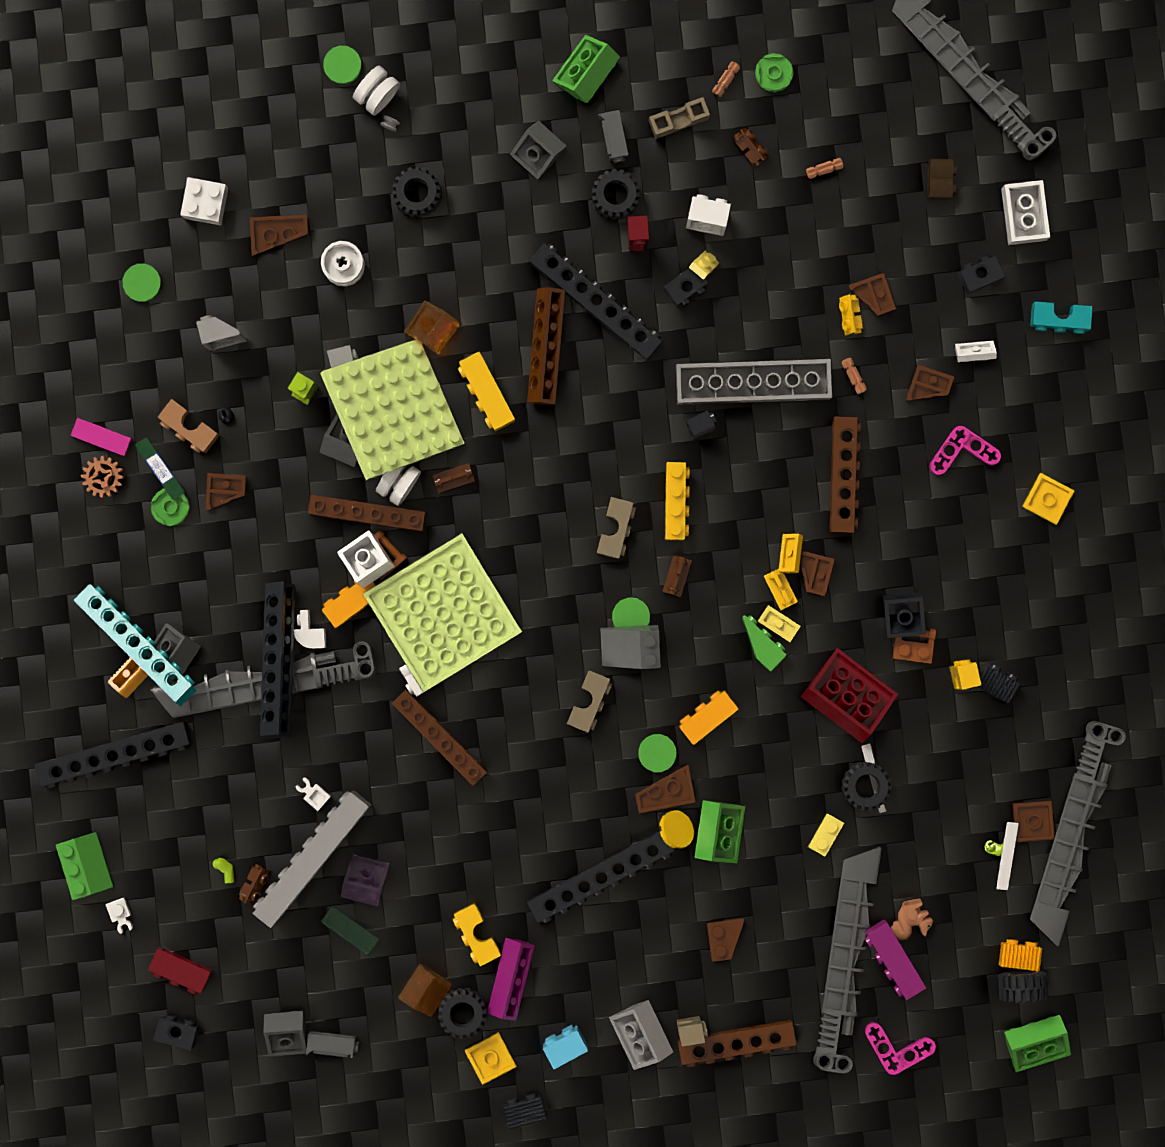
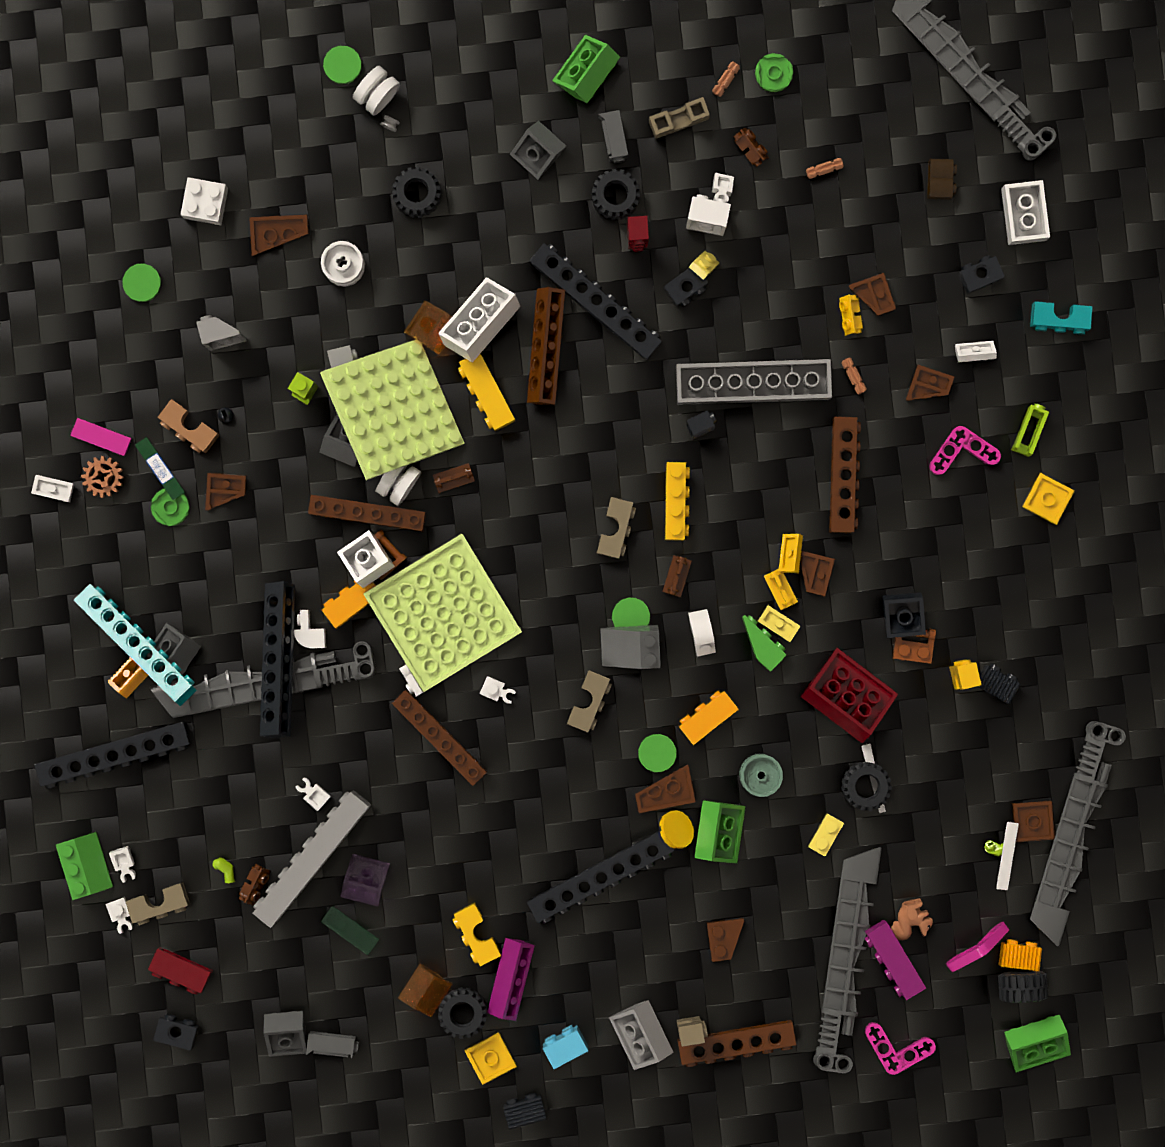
none -> white plate [31,475,74,502]
none -> white plate [109,846,136,883]
none -> dark tan arch [125,882,190,925]
none -> white brick [438,277,520,363]
none -> white plate [480,676,516,704]
none -> white brick [688,609,716,656]
none -> white plate [712,173,734,203]
none -> sand green wheel [739,754,783,797]
none -> dark pink beam [946,922,1009,972]
none -> lime window [1011,404,1049,457]

